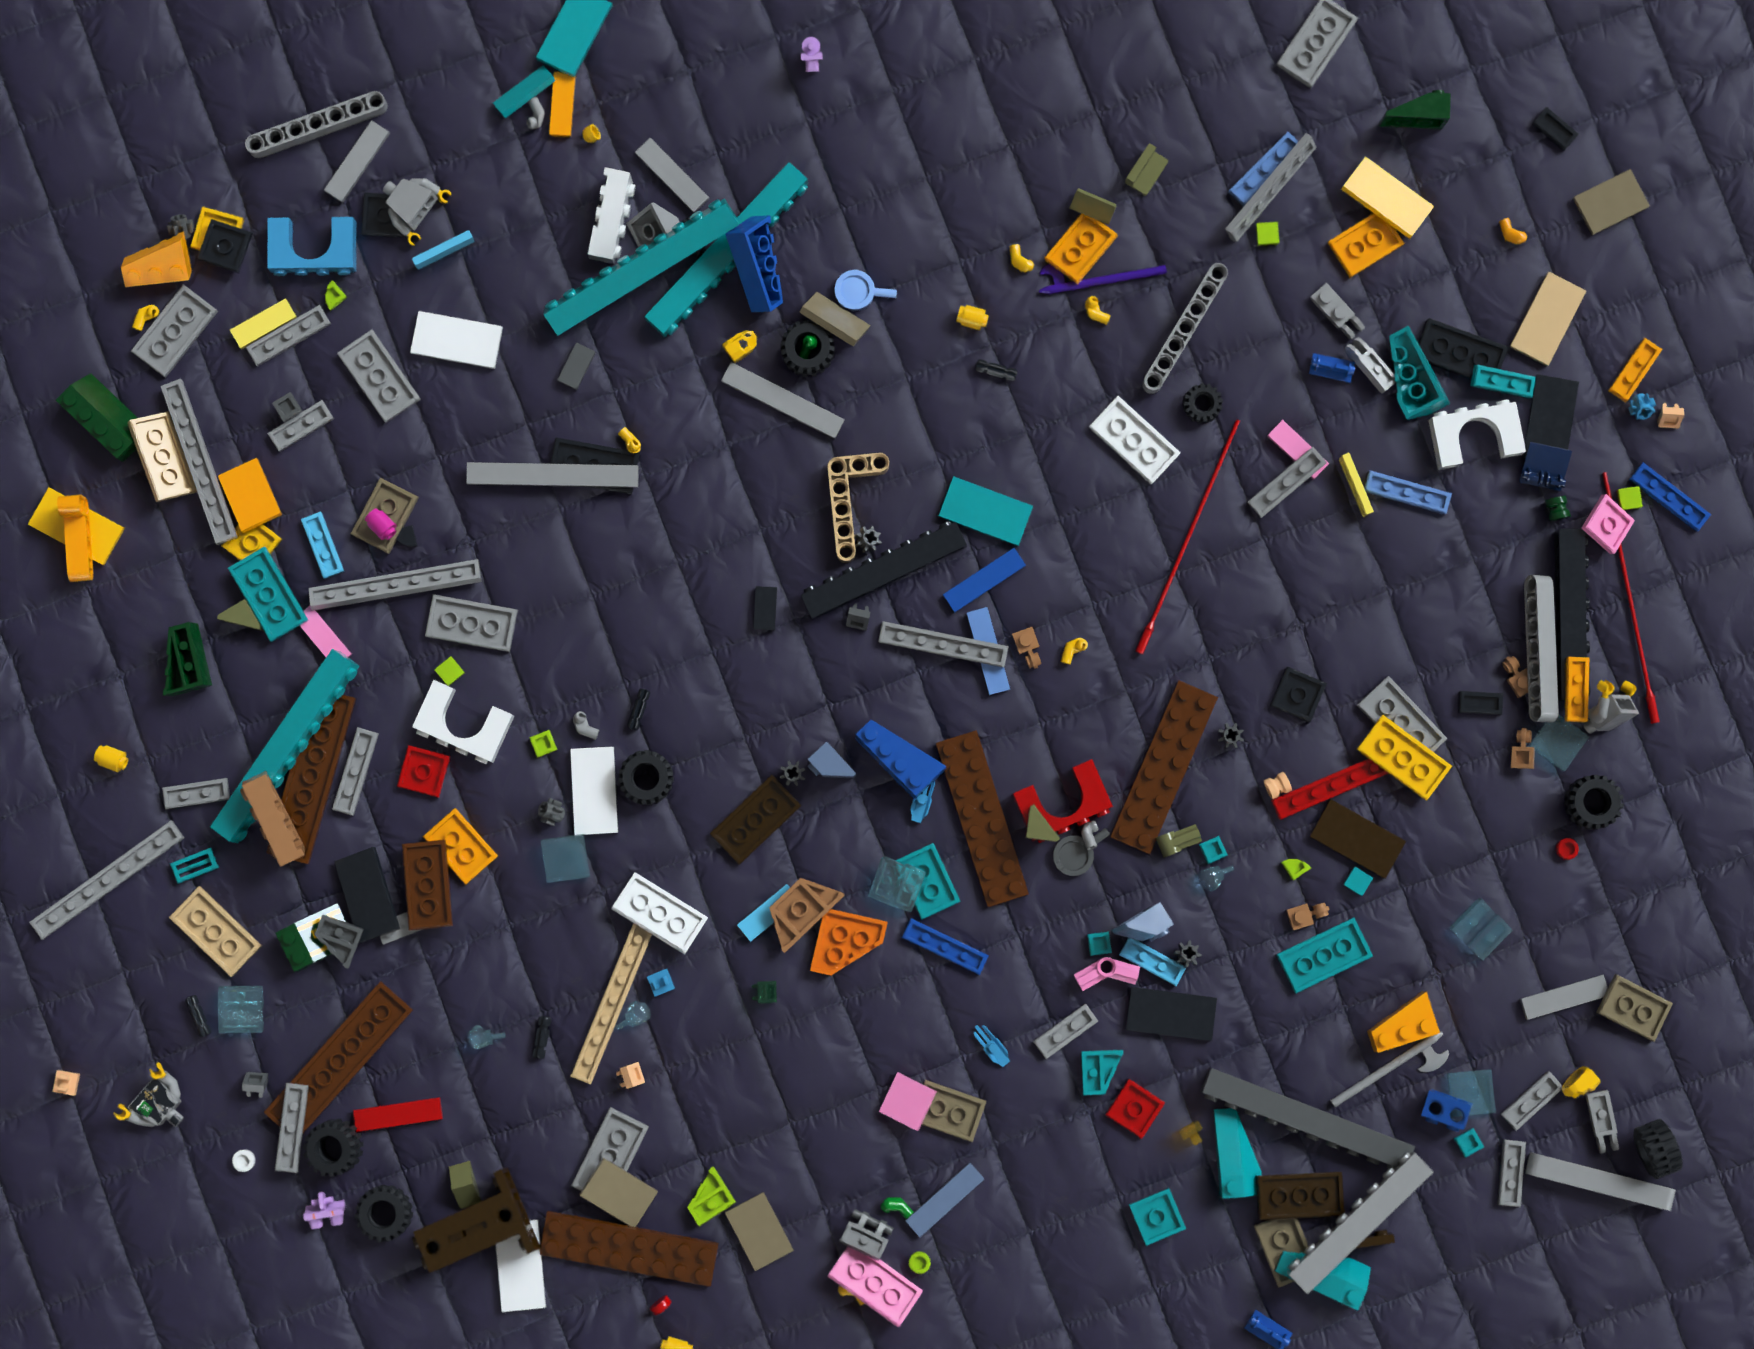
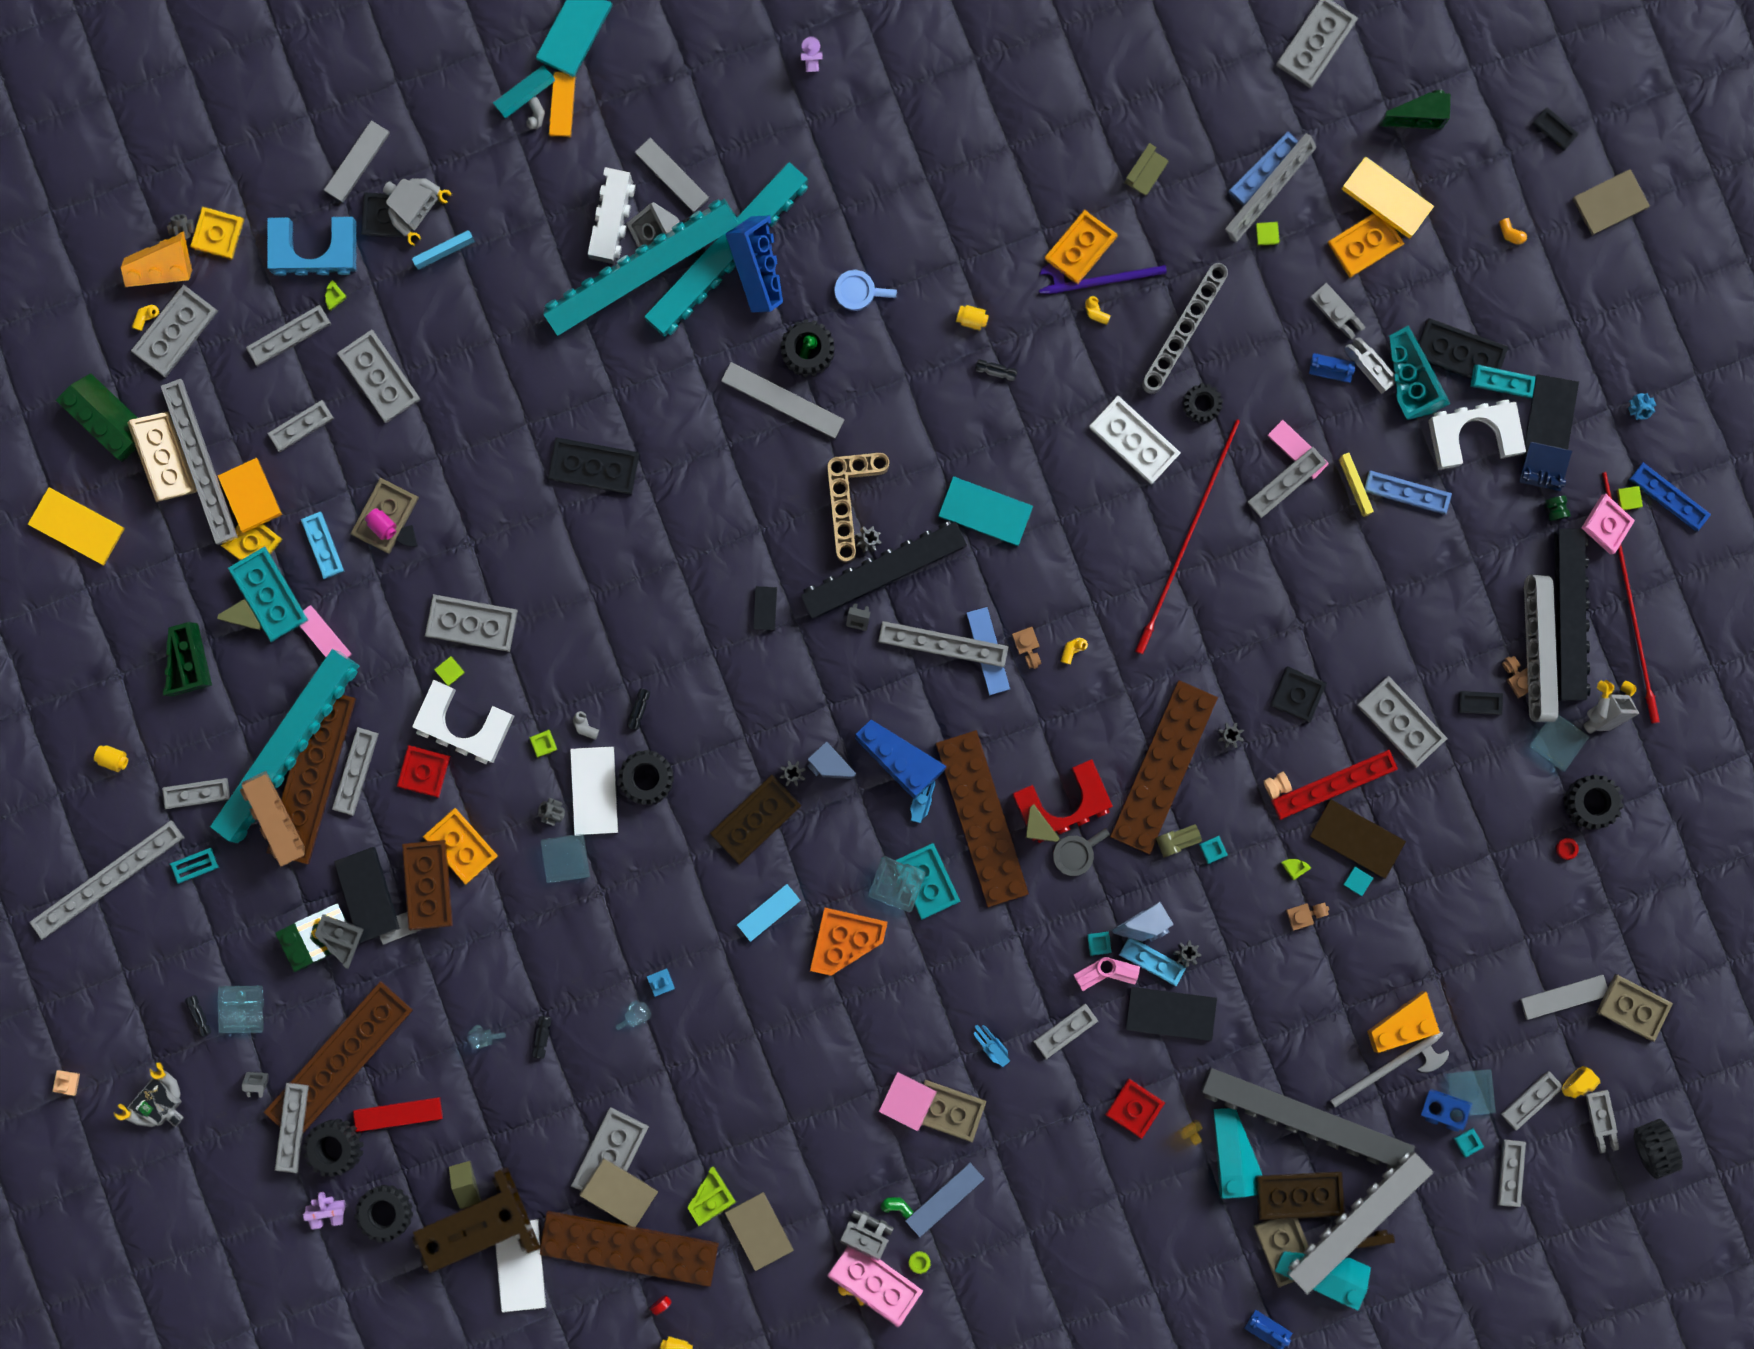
light orange beam [57,495,93,582] -> none
tan tile [169,886,262,977] -> none
black tile [197,219,253,273] -> none
light yellow tile [230,298,297,349] -> none
white tile [232,1150,255,1172] -> none
light grey beam [245,91,388,158] -> none
dark grey tile [272,392,302,422] -> none
light grey plate [309,559,482,611] -> none
white tile [411,311,503,369] -> none
light grey tile [466,462,639,488] -> none
dark grey tile [558,342,596,390] -> none
tan tile [570,923,652,1085] -> none
yellow hinge [582,124,601,143] -> none
white tile [612,872,708,955] -> none
light nougat tile [616,1062,645,1089] -> none
yellow arm [618,427,641,454] -> none
yellow rock [722,330,757,363] -> none
clear green tile [752,981,777,1003] -> none
medium nougat wing [769,878,845,953] -> none
dark tan tile [800,292,871,346] -> none
blue tile [902,918,989,975] -> none
blue tile [943,548,1026,613] -> none
yellow arm [1009,244,1034,272] -> none
olive panel [1070,188,1117,225] -> none
light grey arm [1081,820,1098,850] -> none
teal wing [1081,1050,1123,1095] -> none
teal plate [1129,1188,1186,1246] -> none
clear light blue piece [1198,865,1234,891] -> none
teal tile [1276,917,1373,994] -> none
yellow tile [1357,715,1452,801] -> none
clear light blue slope [1449,898,1513,961] -> none
tan tile [1510,272,1586,366] -> none
medium nougat plate [1511,728,1535,769] -> none
light grey beam [1525,1152,1676,1211] -> none
light orange tile [1565,657,1589,722] -> none
light orange tile [1608,338,1662,402] -> none
light nougat tile [1657,403,1684,428] -> none

